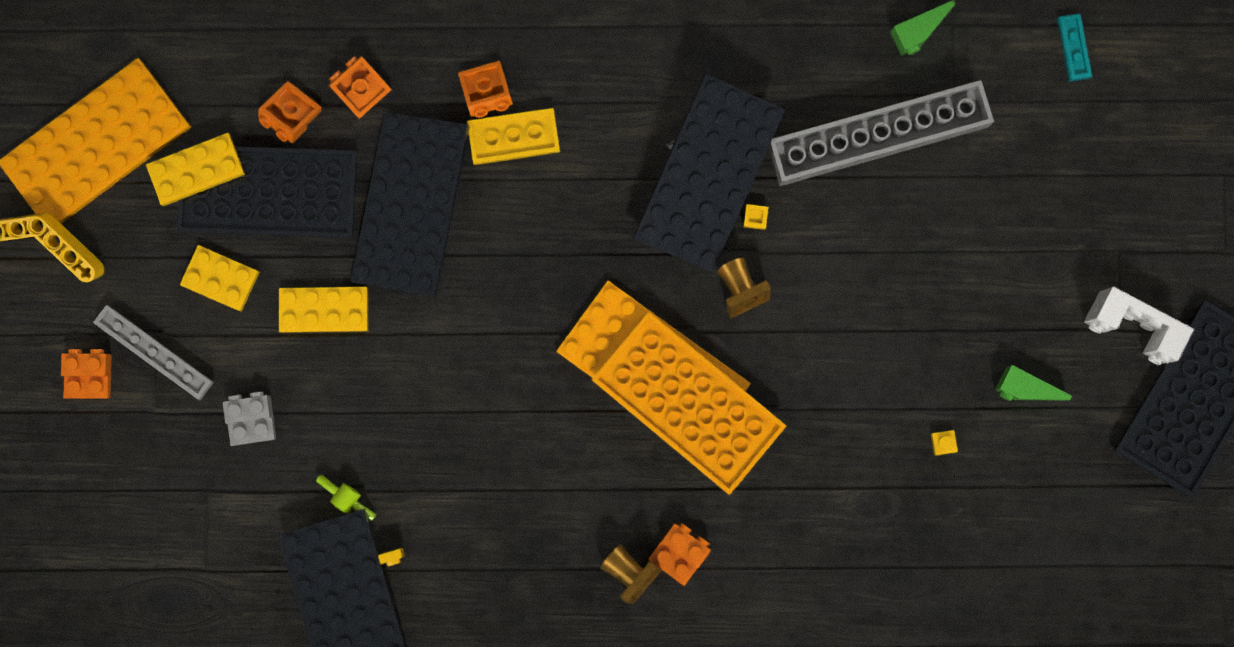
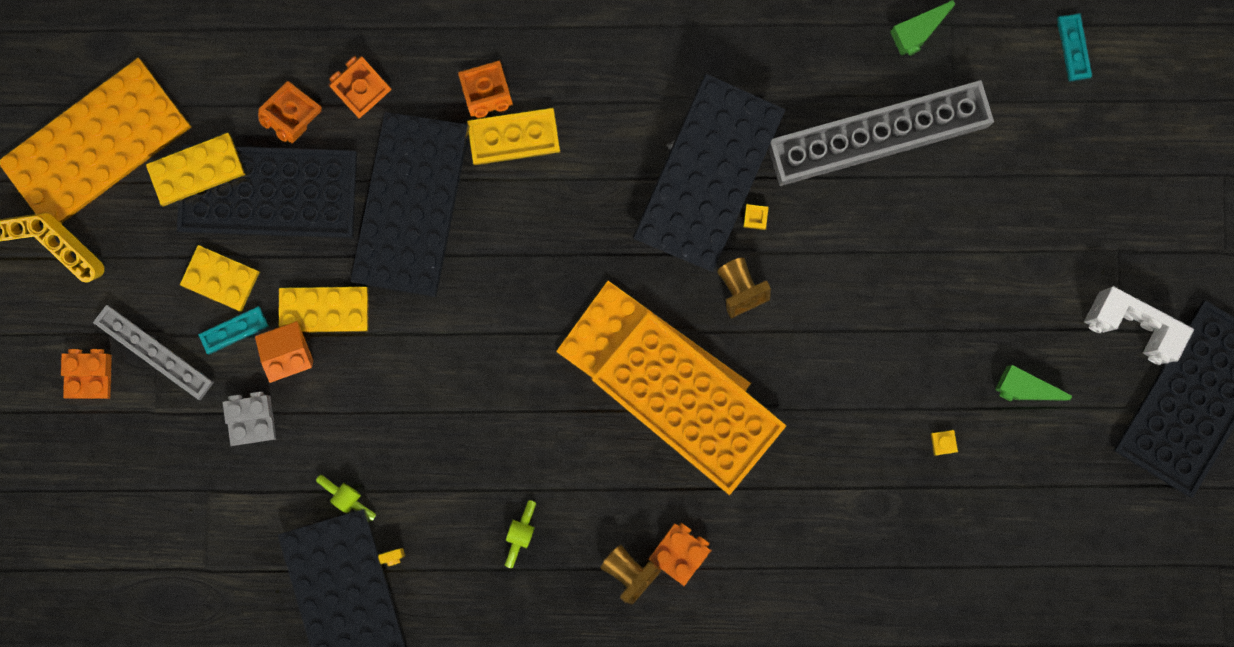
none -> teal tile [198,306,269,354]
none -> orange slope [255,321,314,383]
none -> lime piece [505,500,536,568]

